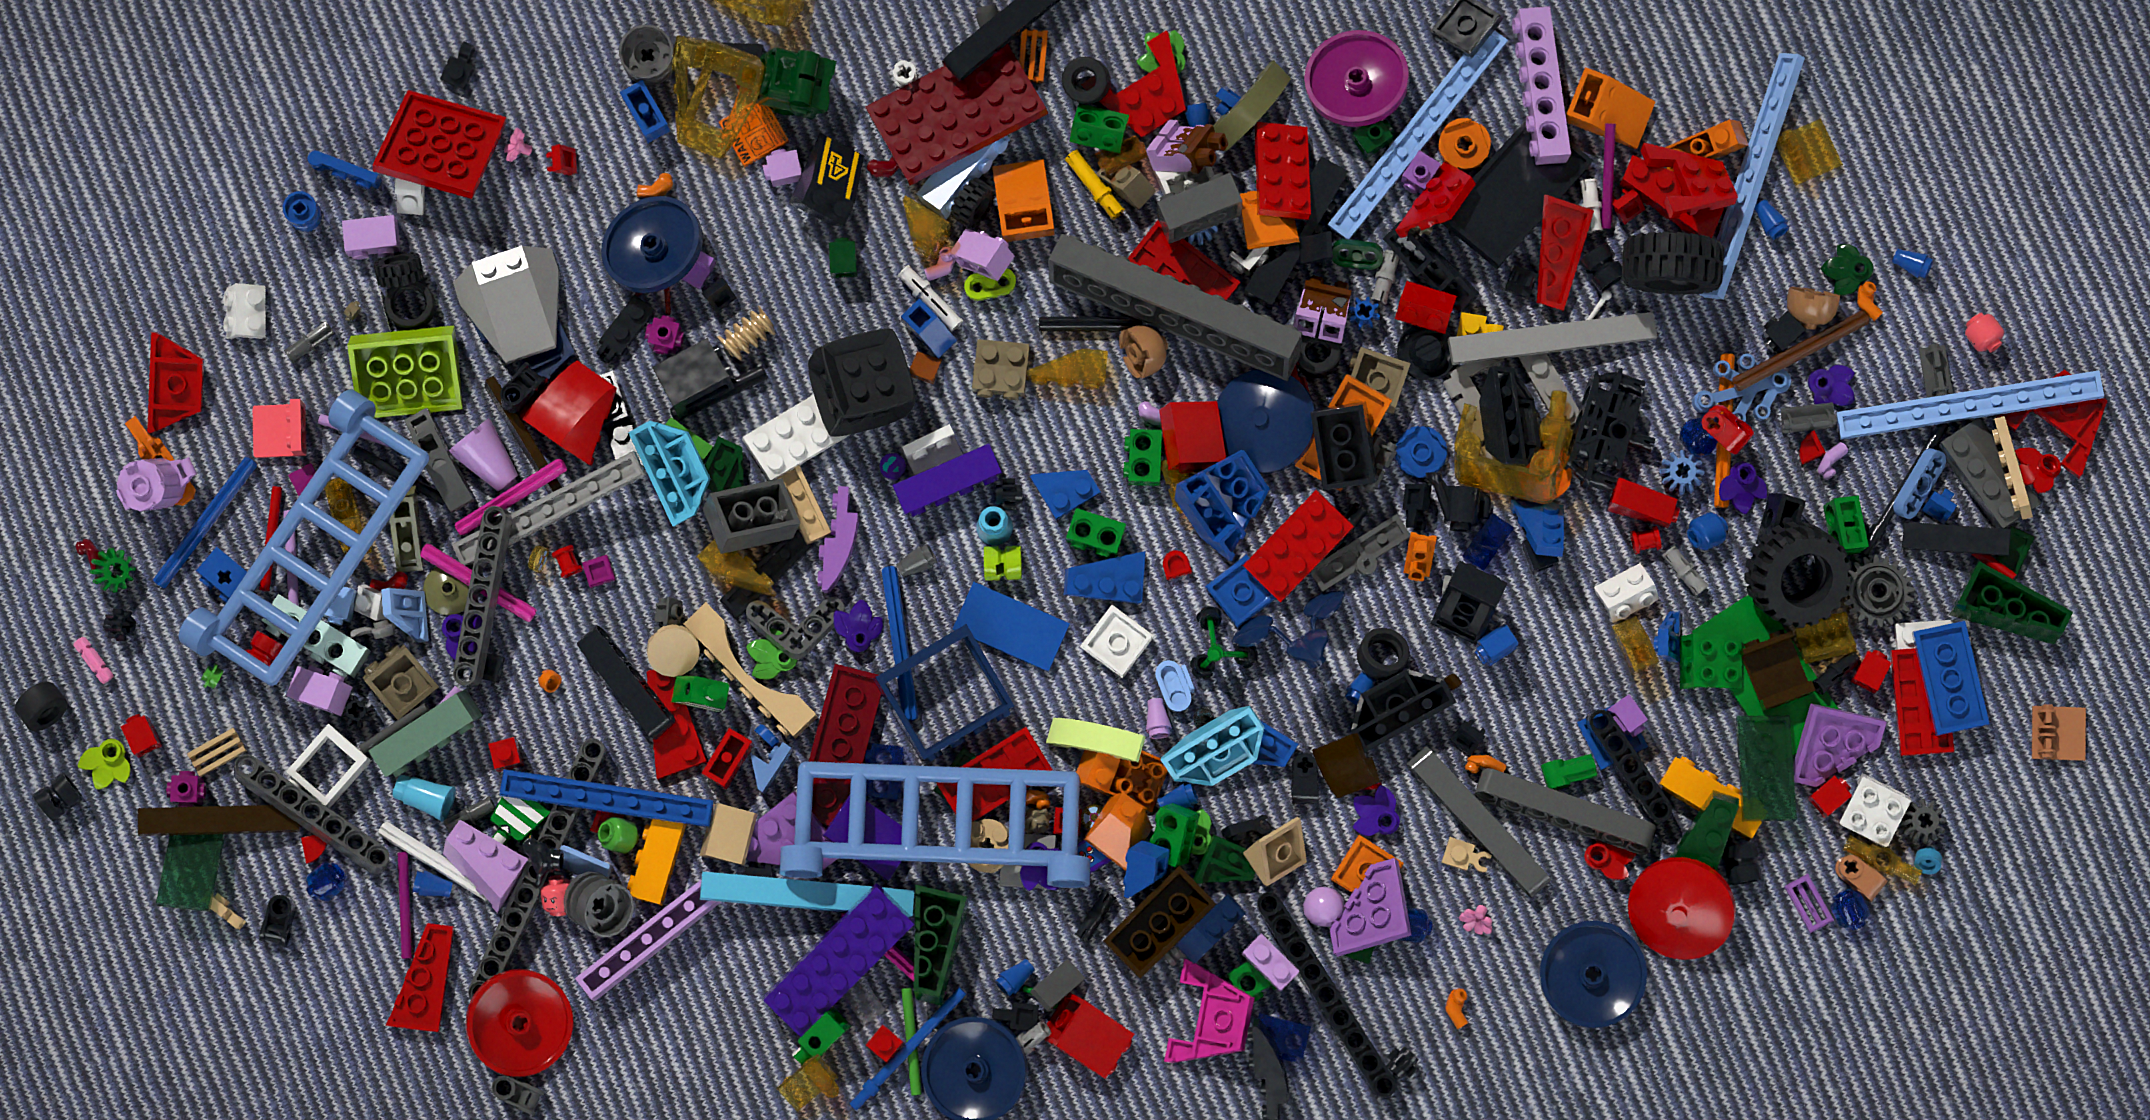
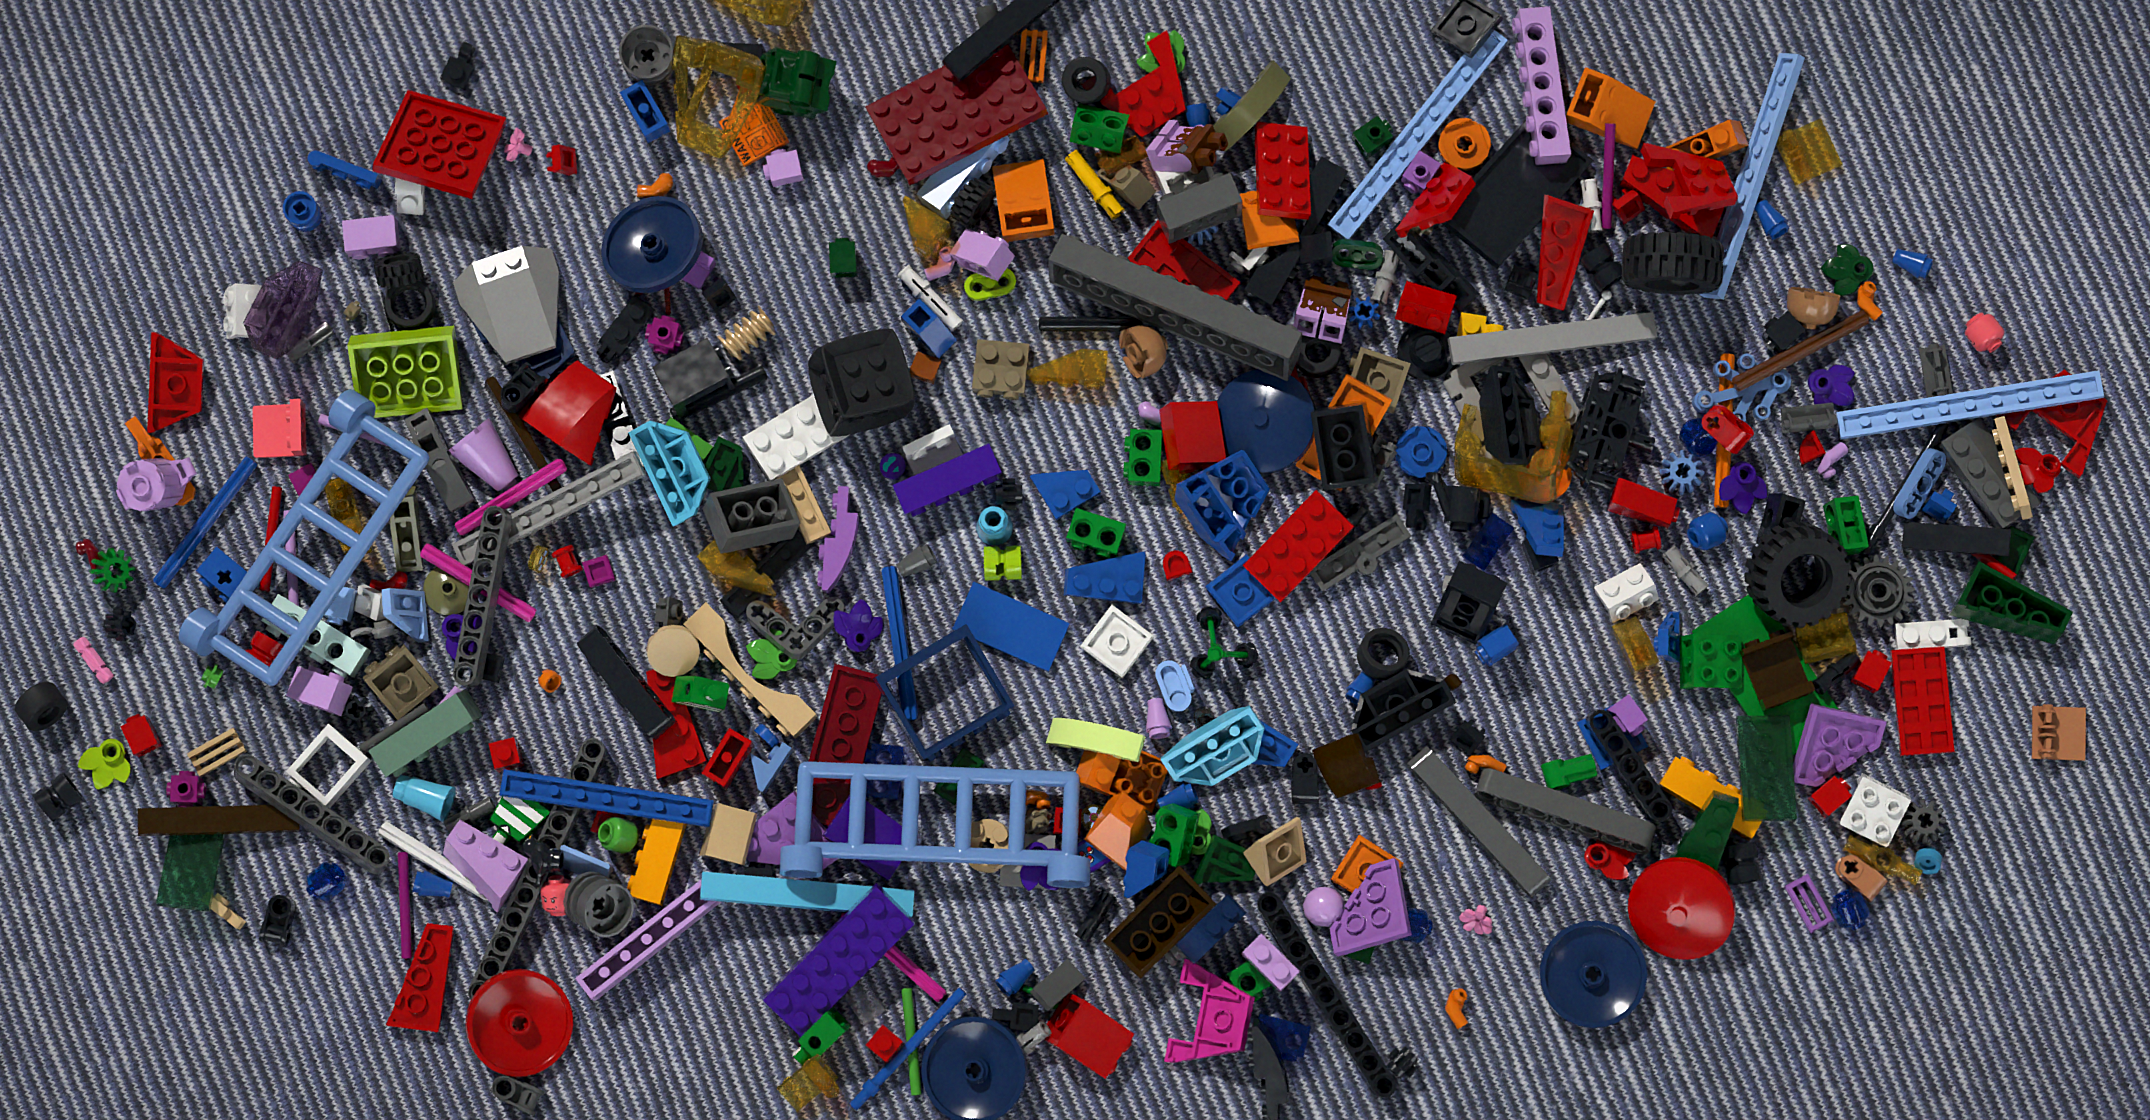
red tile [301,835,328,864] -> none
black bar [353,446,445,506] -> none
black slope [789,133,865,226] -> none
white bush [893,60,917,88] -> none
dark green wedge [914,885,969,1006] -> none
red plate [936,727,1053,822] -> none
dark blue plant [1232,590,1345,669] -> none
magenta dish [1304,30,1409,127] -> none
dark purple plate [1353,785,1400,836] -> none
orange hips [1403,532,1437,582] -> none
tan plate [1441,837,1492,873] -> none
blue plate [1912,621,1990,736] -> none
none -> clear purple wedge [243,260,323,360]

